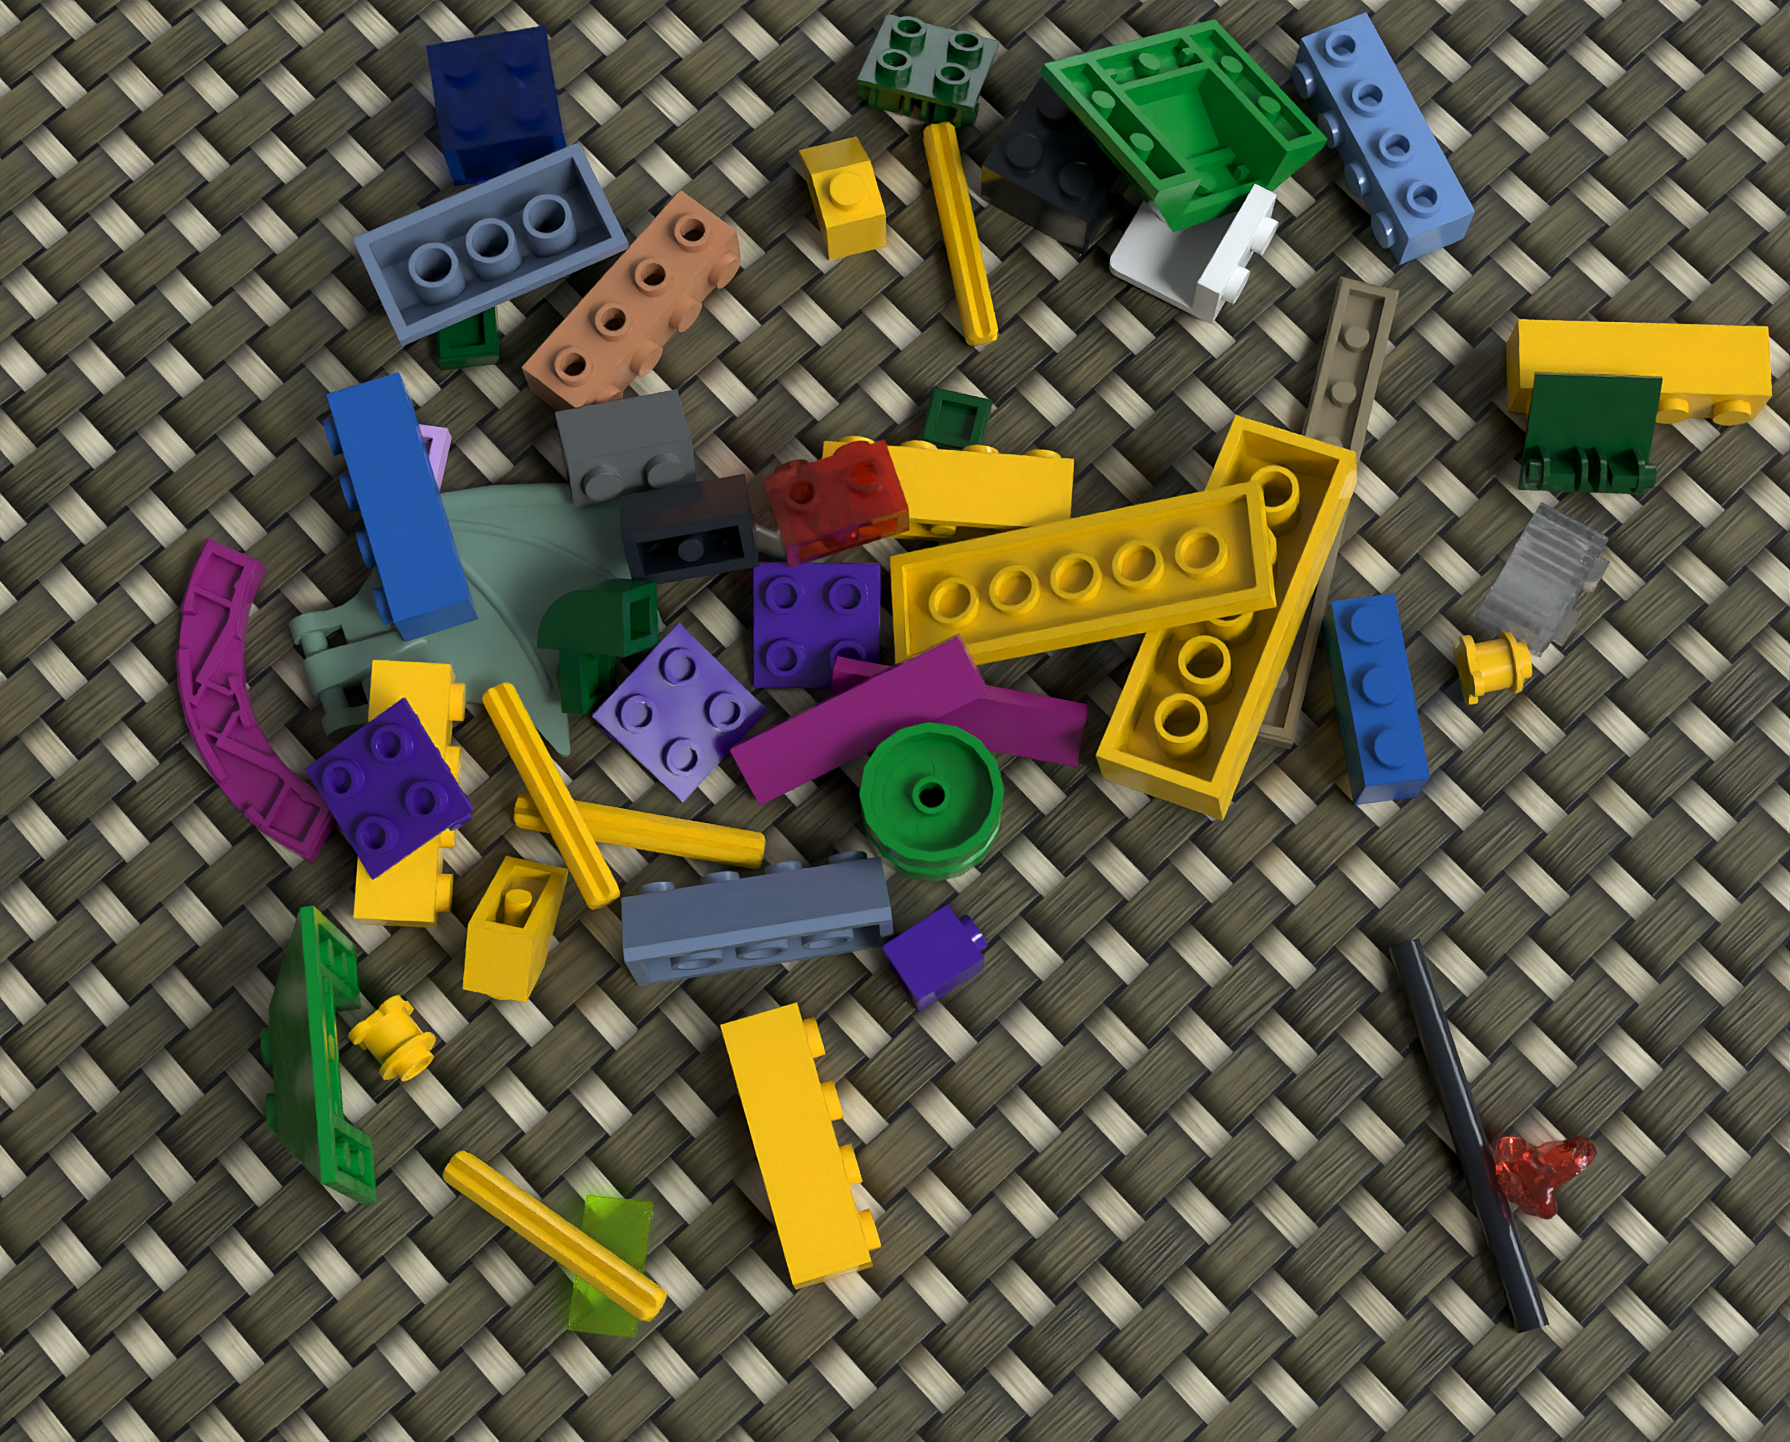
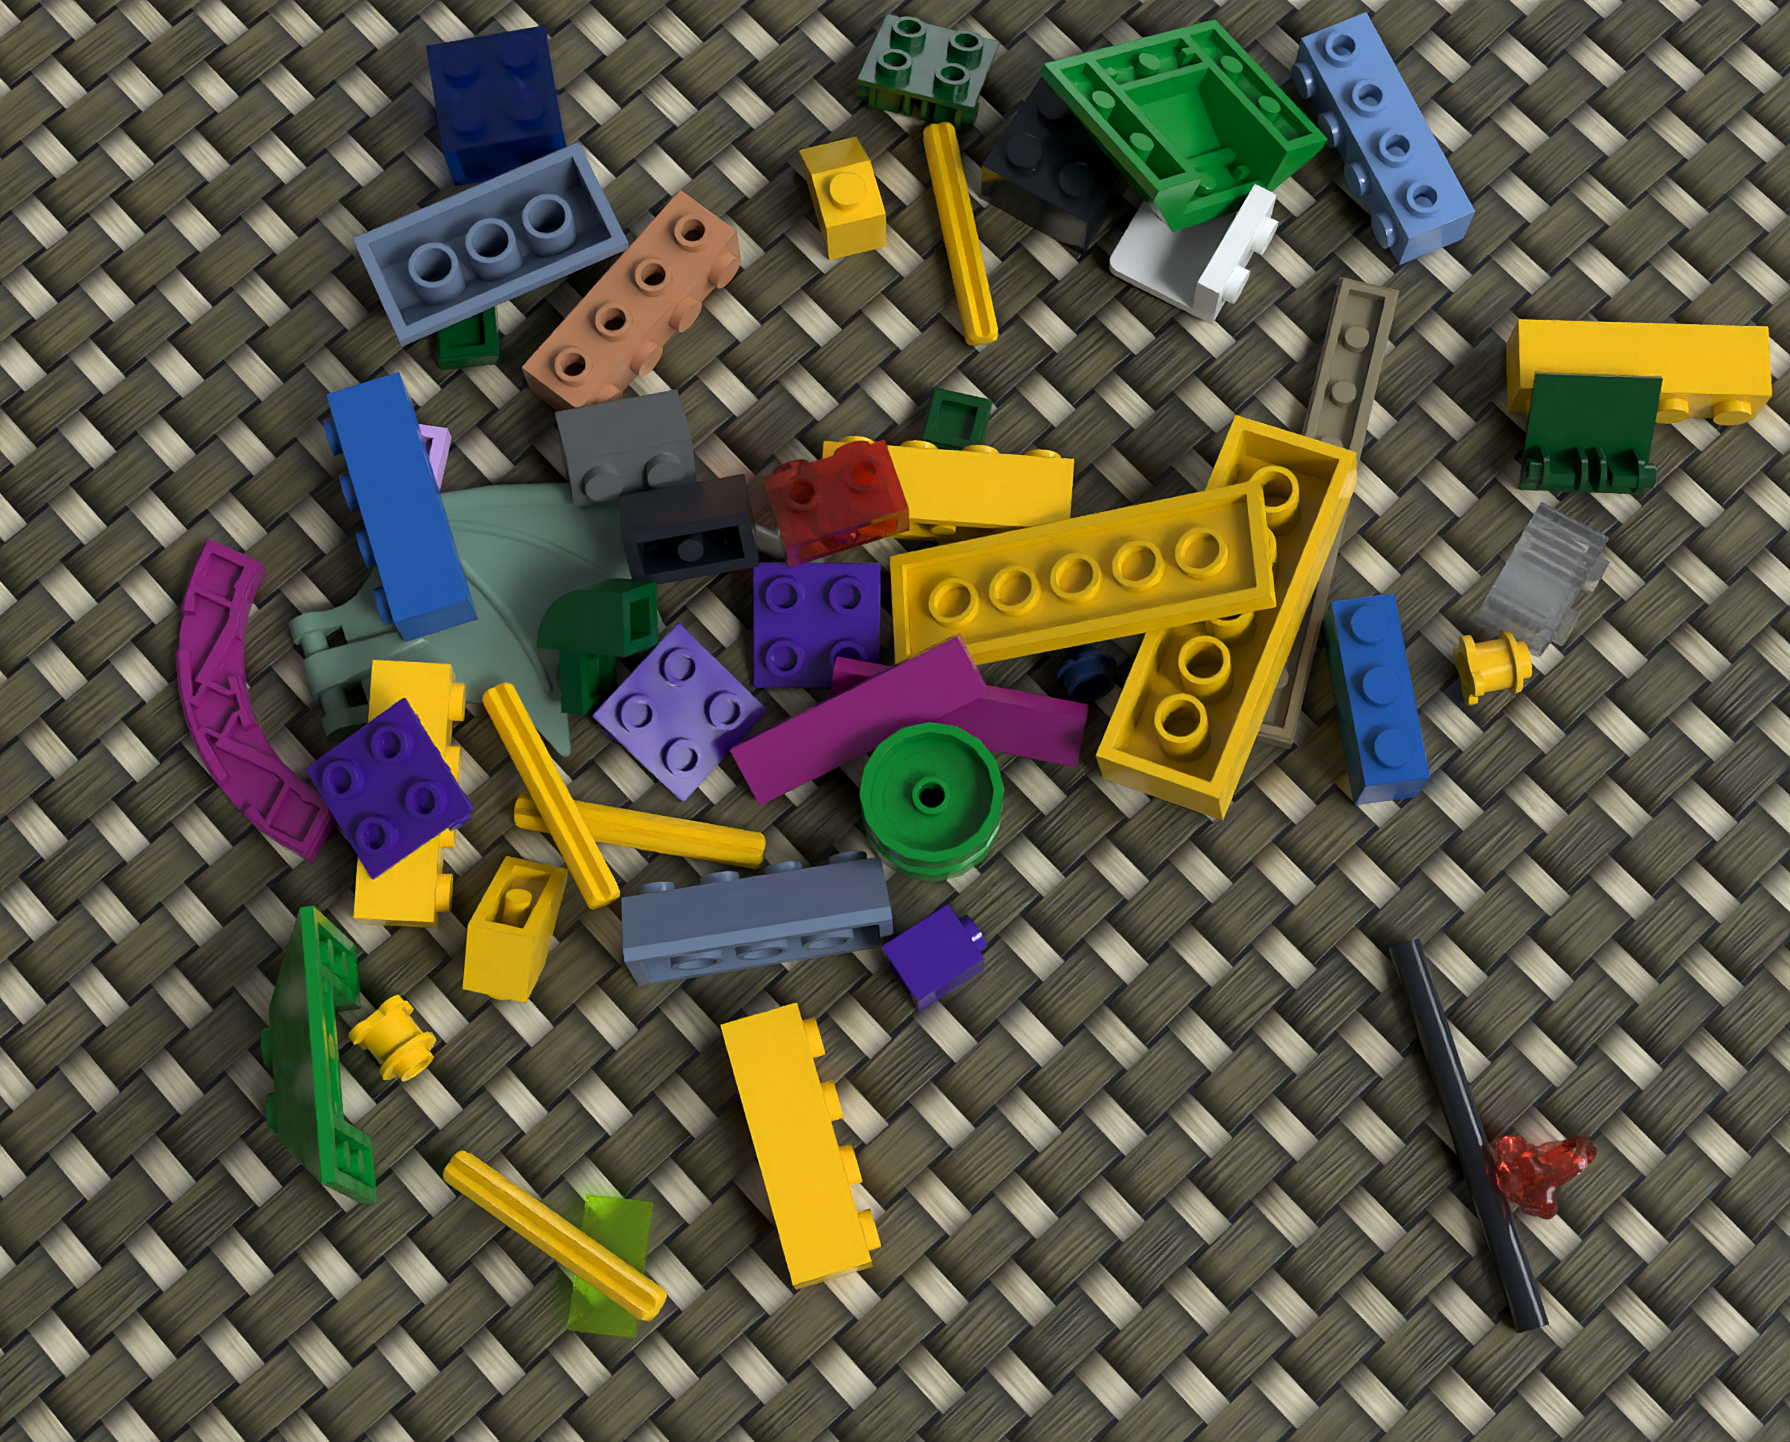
none -> dark blue plate [1056,646,1117,702]

